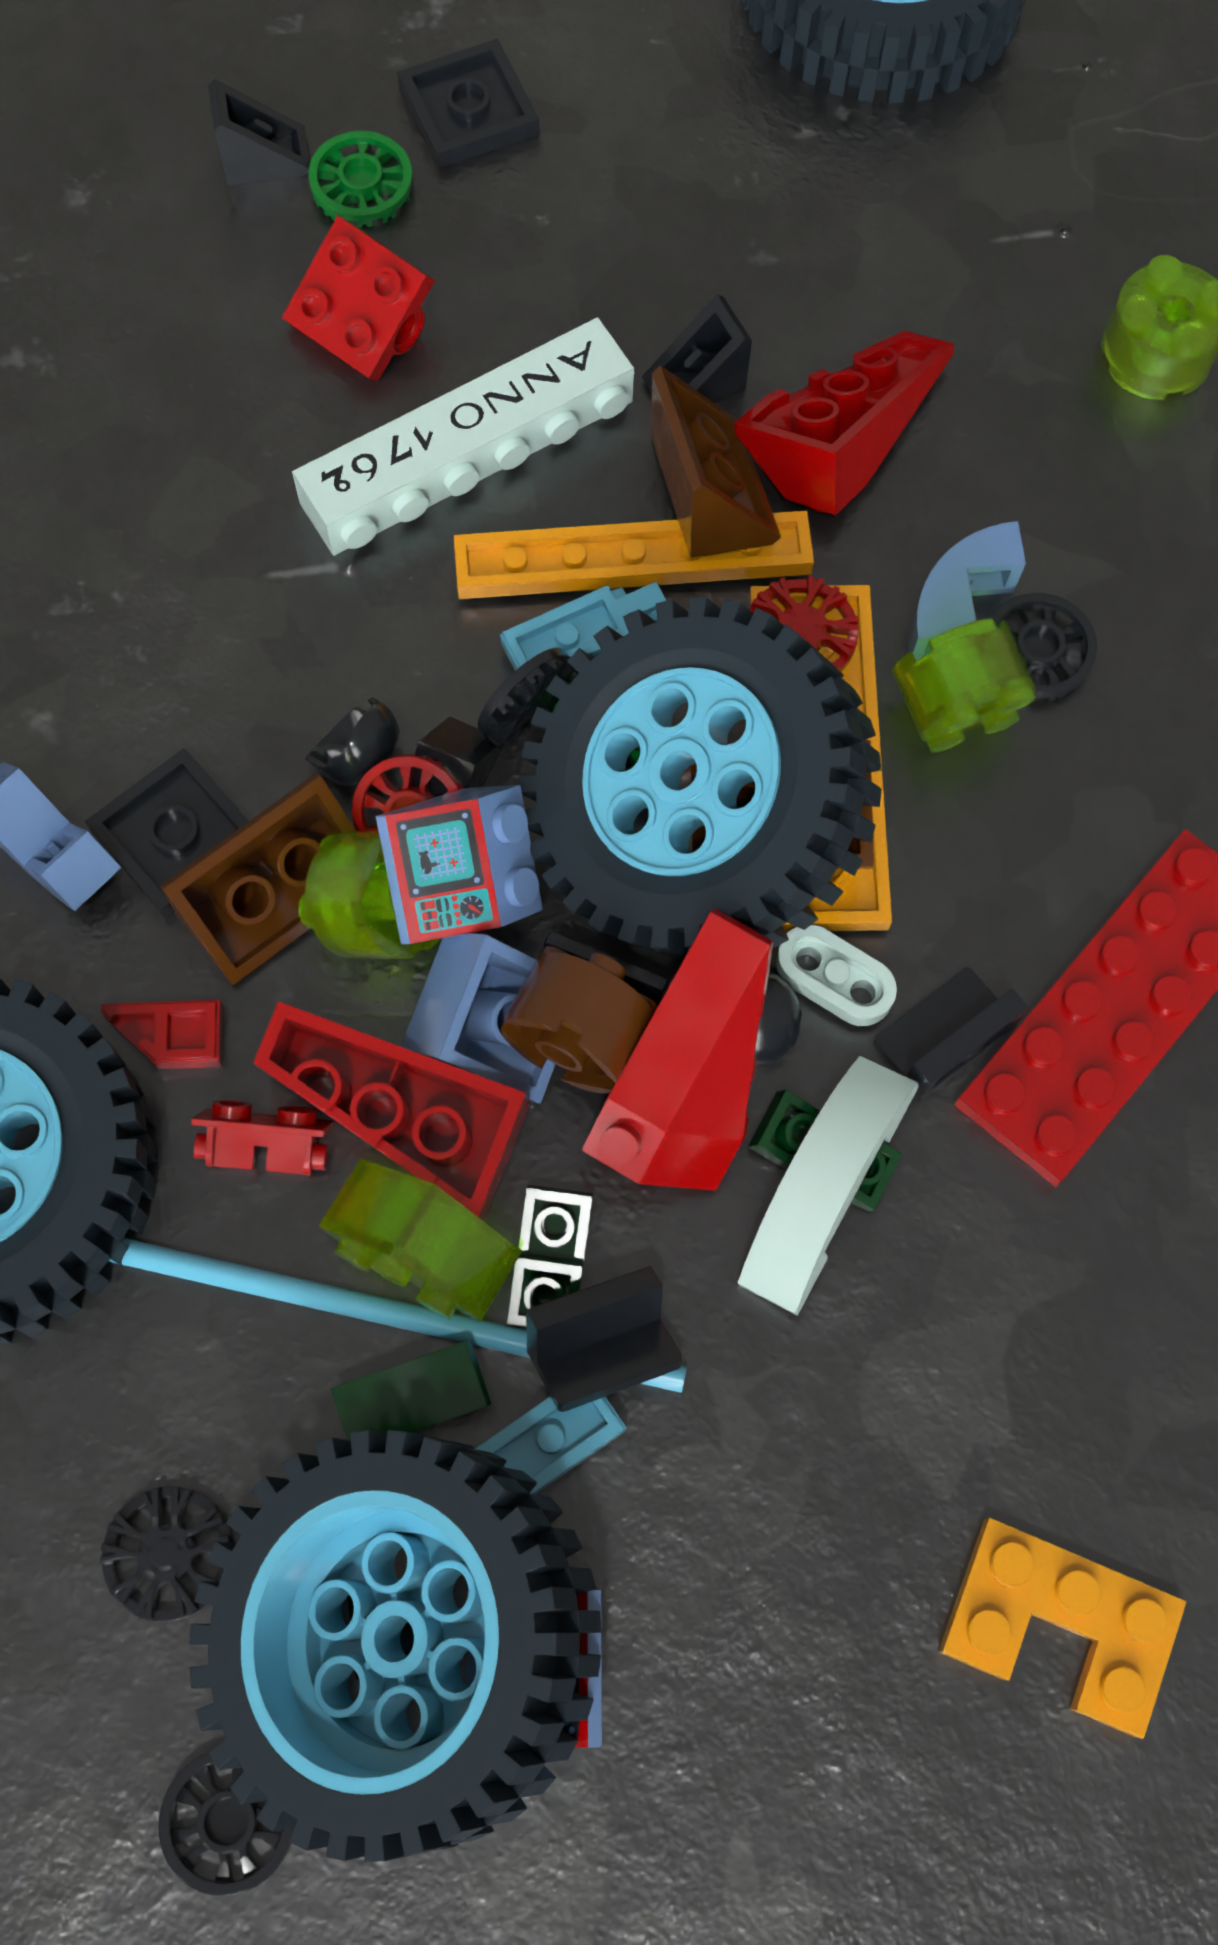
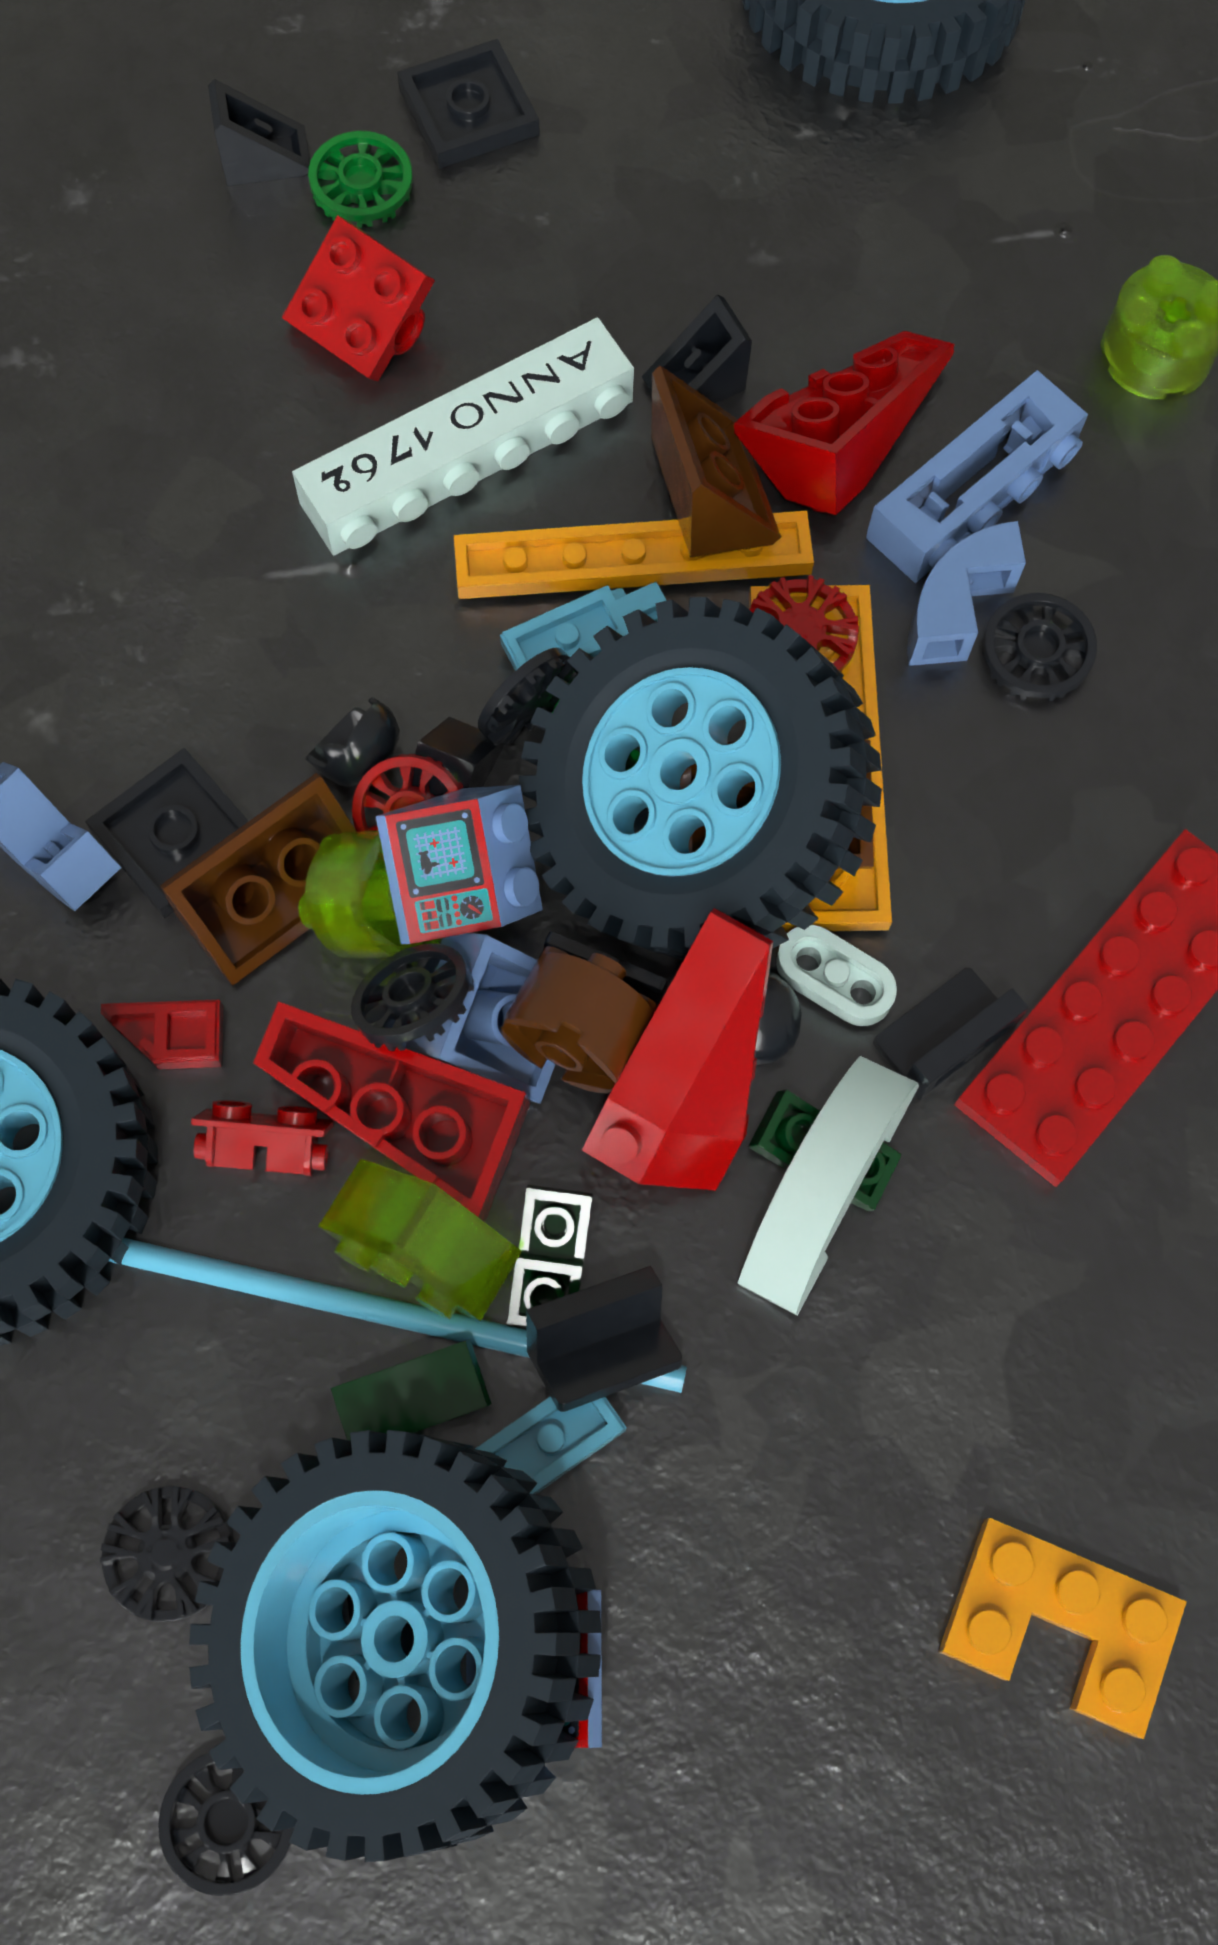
clear neon green brick [892,619,1036,753] -> none
none -> black wheel [351,944,474,1051]
none -> medium blue brick [866,370,1088,584]

